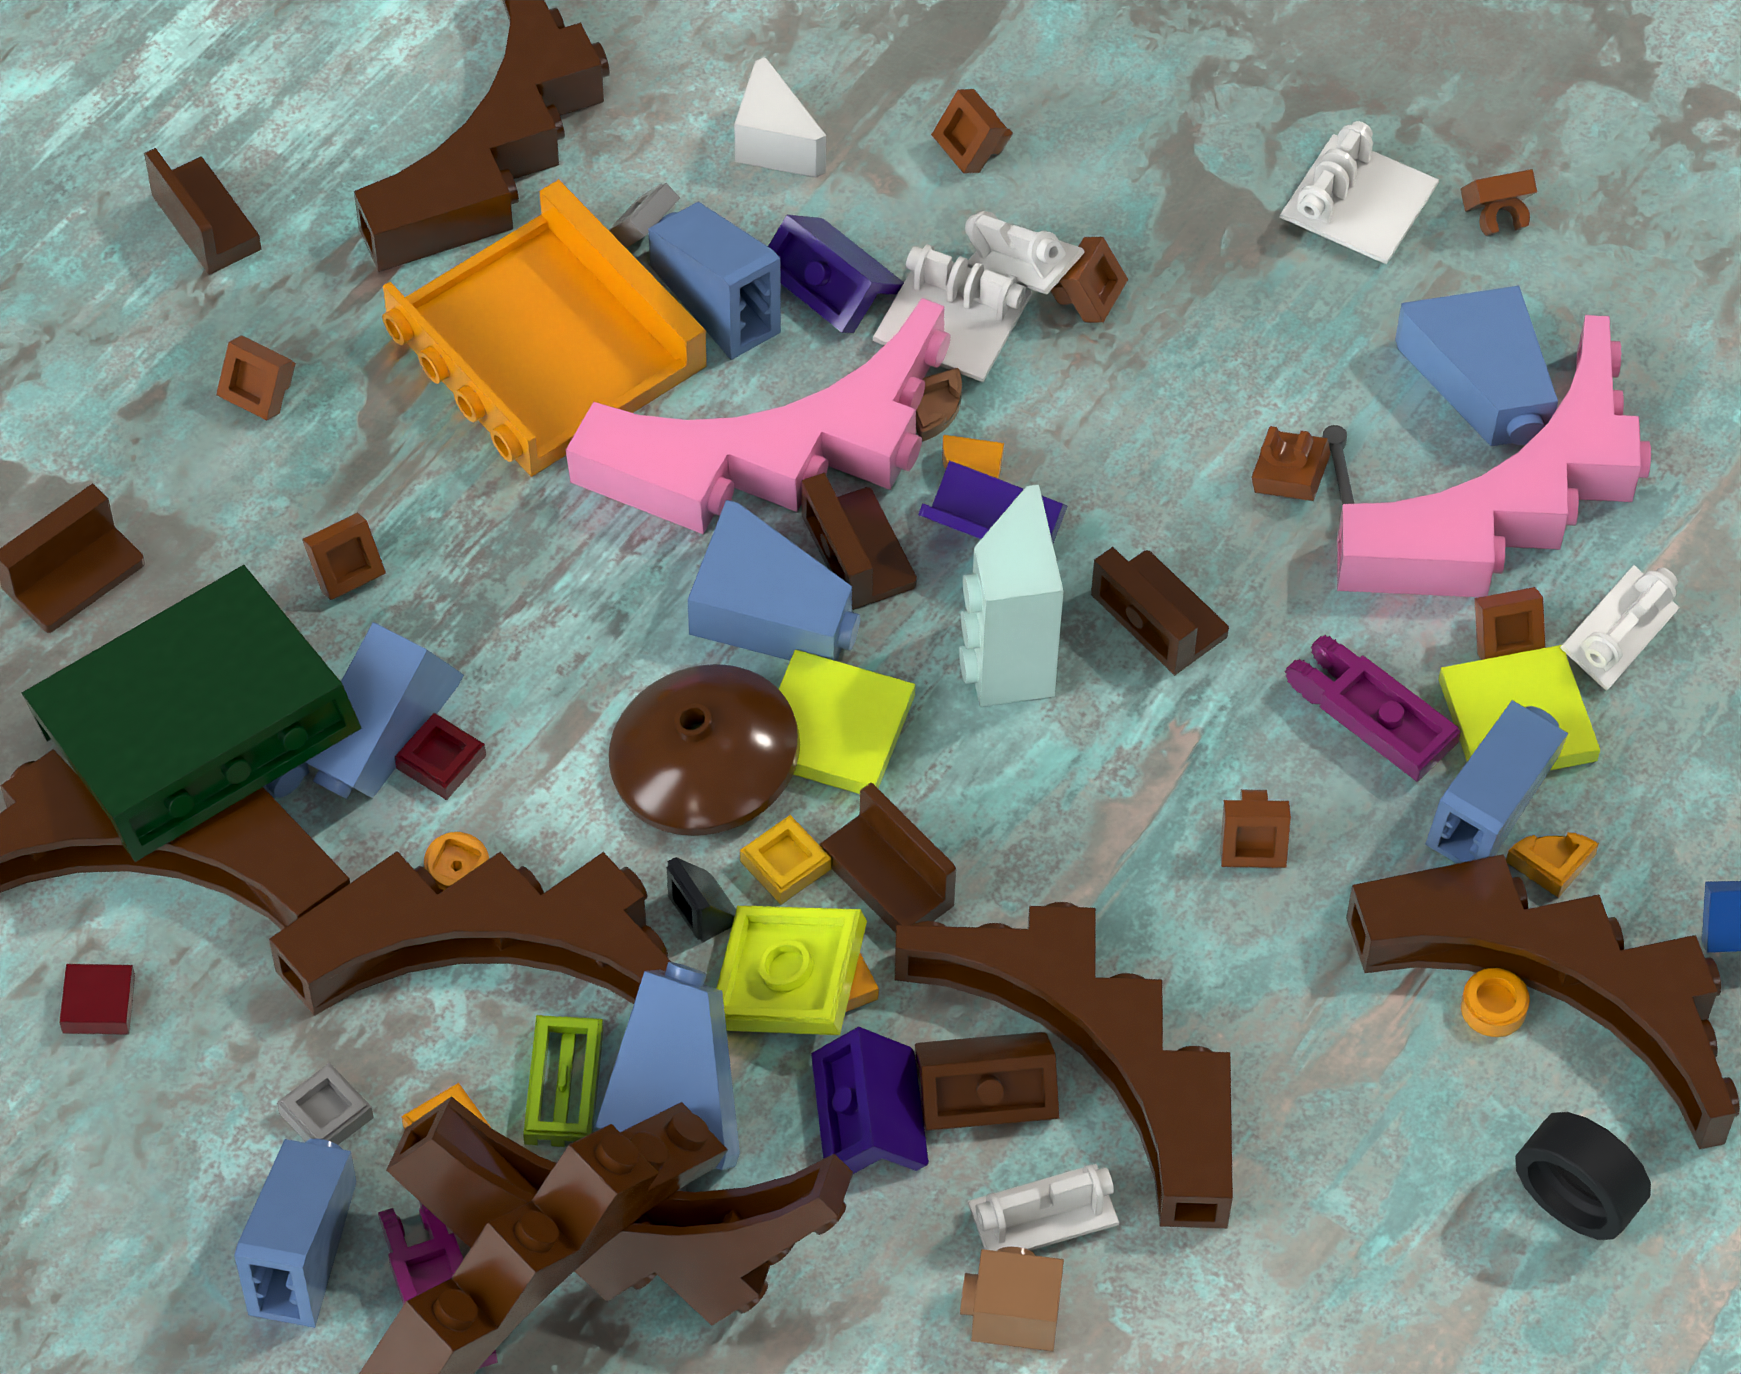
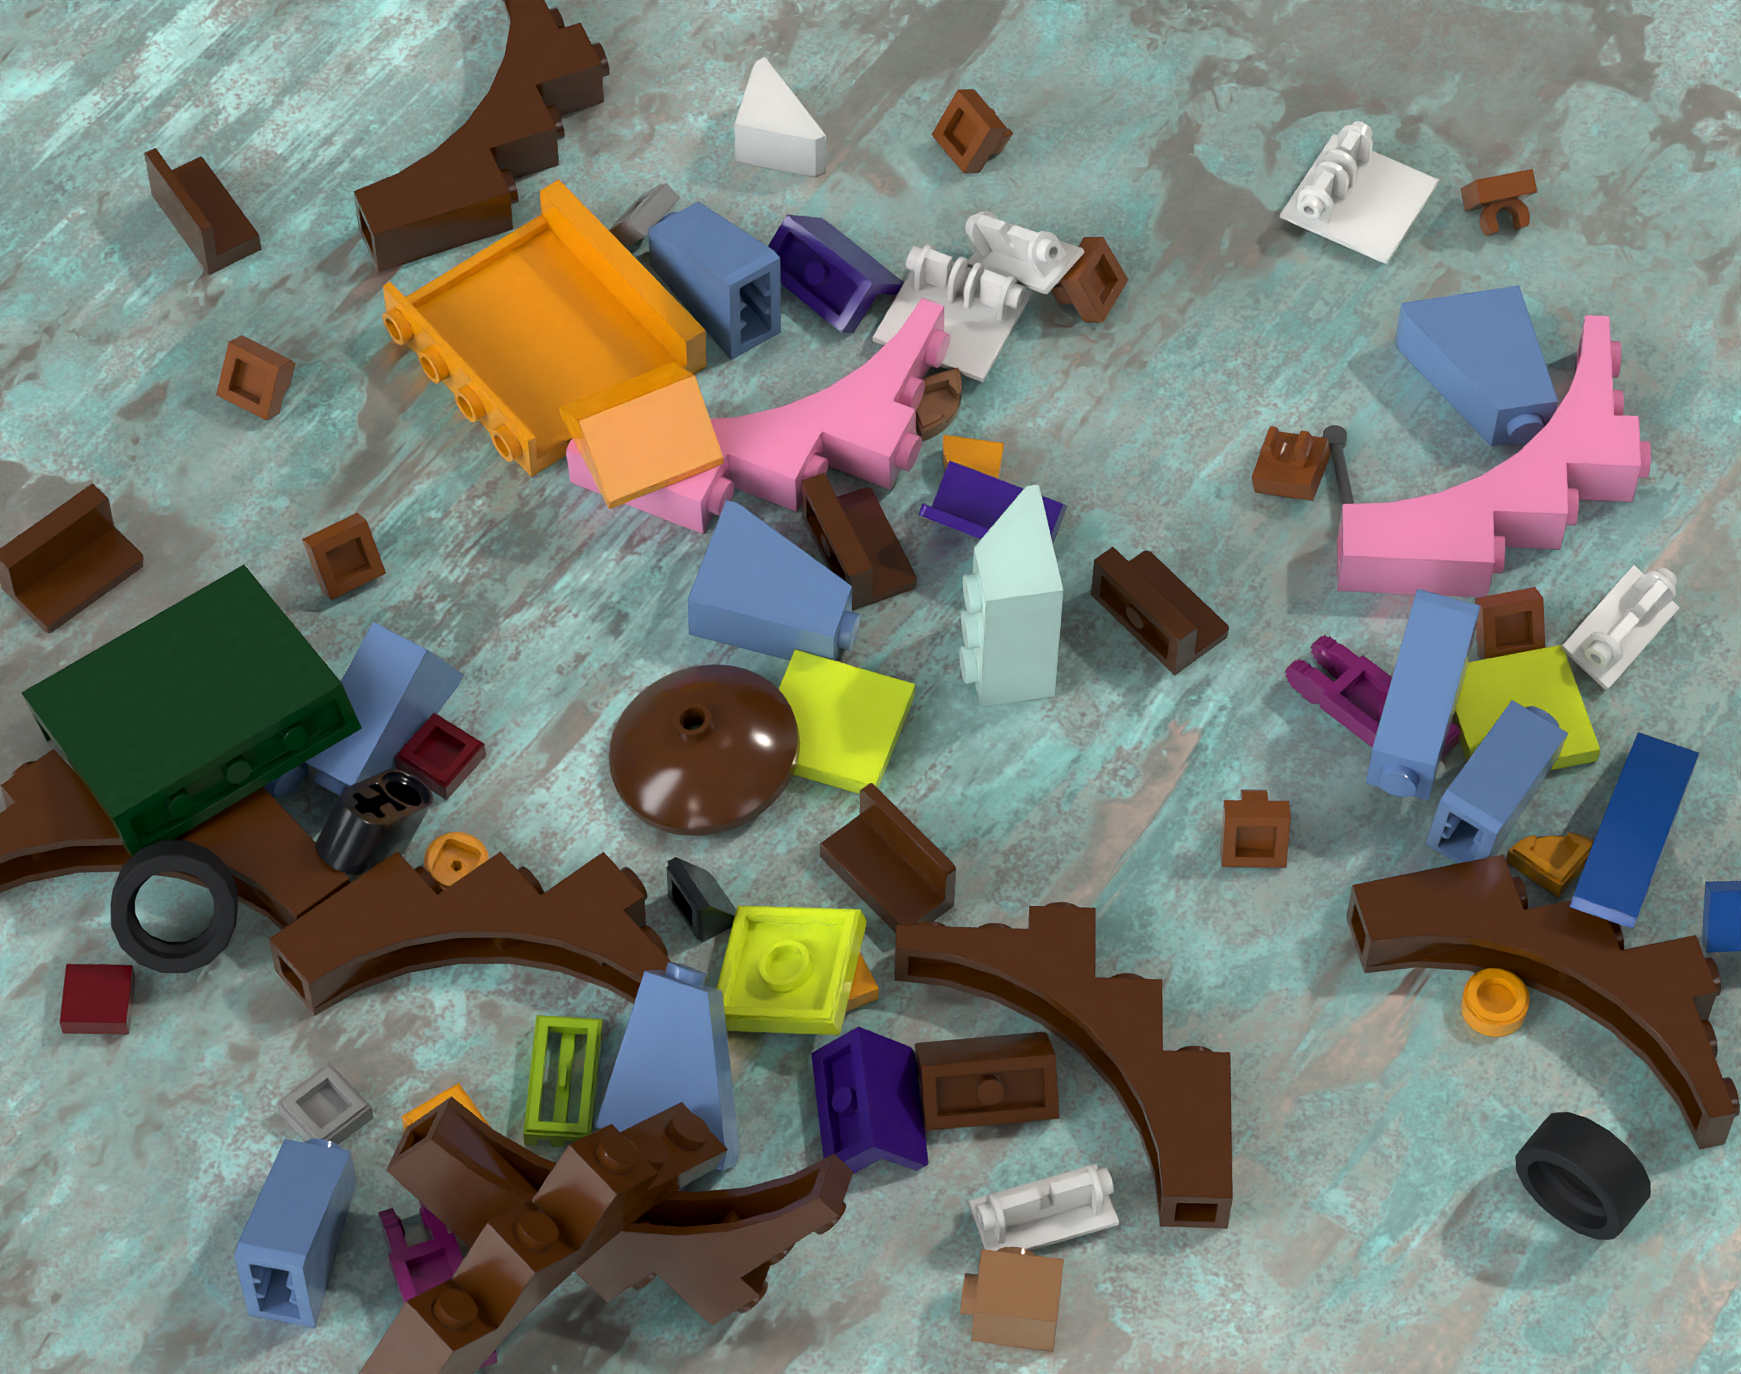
yellow tile [740,815,831,905] -> none
none -> black tyre [110,840,238,973]
none -> black beam [315,769,433,875]
none -> light orange slope [559,362,724,509]
none -> medium blue slope [1366,589,1481,801]
none -> blue slope [1570,732,1699,929]

